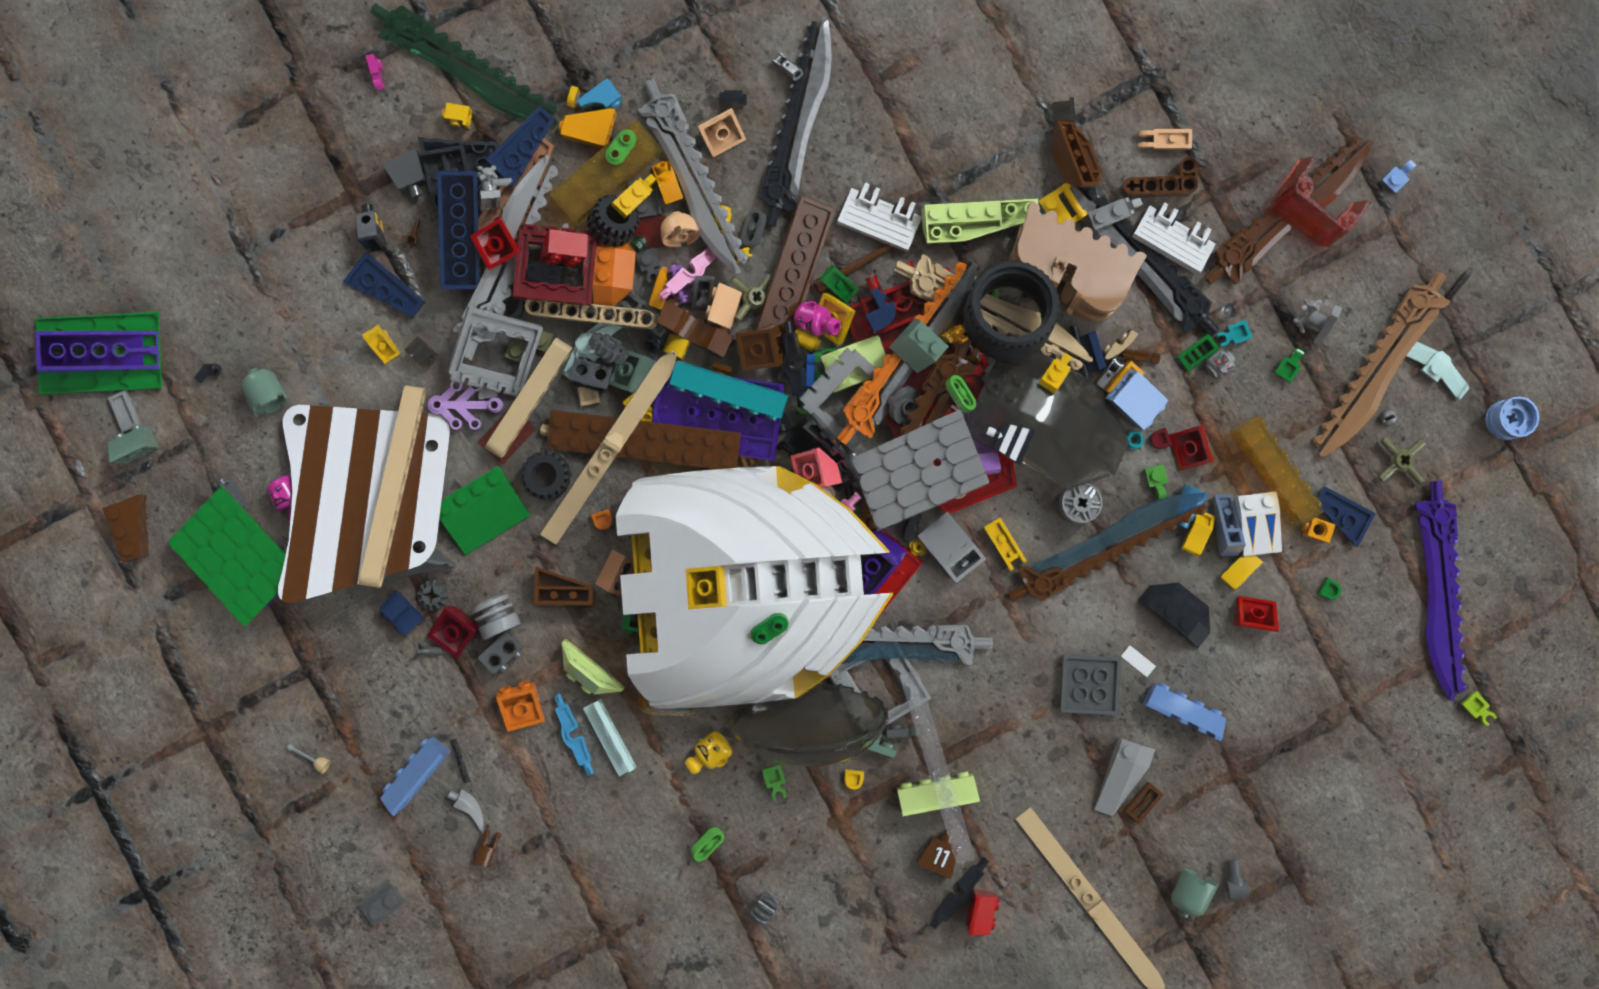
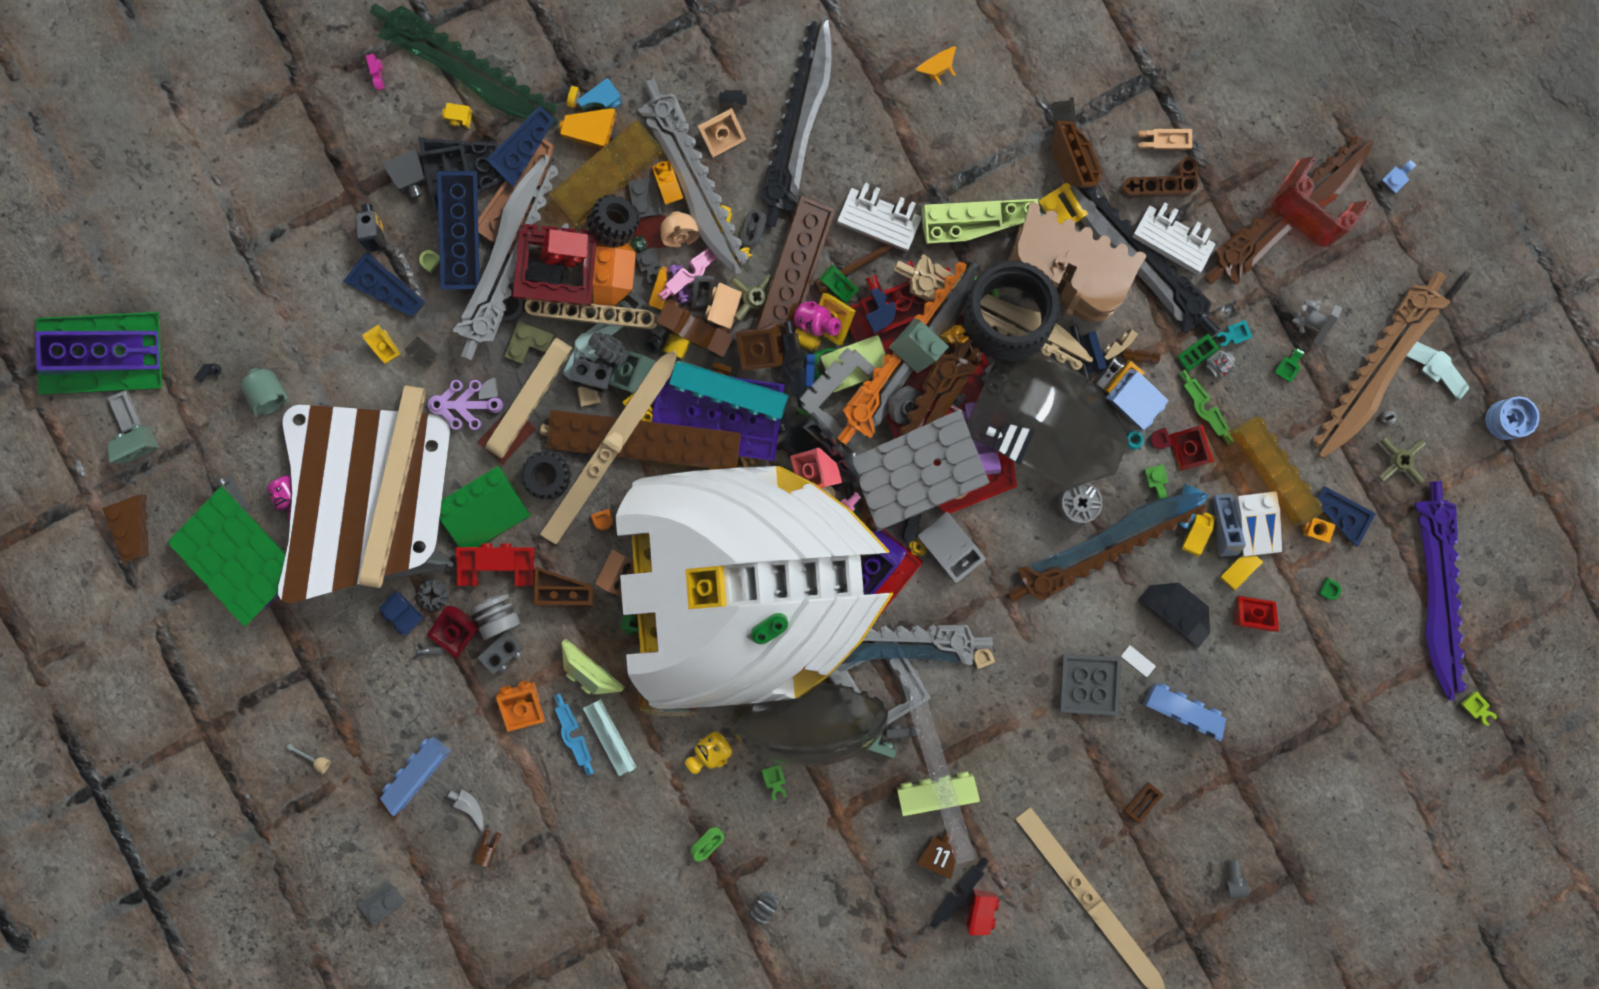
reddish brown hand [405,219,420,245] -> none
light grey hinge [448,306,543,397] -> none
black piece [449,733,472,788] -> none
red slope [470,217,520,270] -> none
light grey piece [477,165,513,210] -> none
bright green plate [606,129,637,166] -> none
yellow hinge [611,174,656,218] -> none
flat silver bar [772,52,803,81] -> none
yellow tile [844,769,864,790] -> none
bright green plate [946,375,976,413] -> none
yellow hinge [983,517,1027,571] -> none
yellow hinge [1038,353,1072,394] -> none
light grey hinge [1088,197,1143,231] -> none
light grey wedge [1094,737,1155,816] -> none
sand green cylinder [1171,867,1218,918] -> none
none -> yellowish green tile [419,250,440,274]
none -> red bracket [456,543,535,586]
none -> light orange piece [915,46,956,85]
none -> tan tile [973,649,995,669]
none -> bright green piece [1179,370,1234,445]

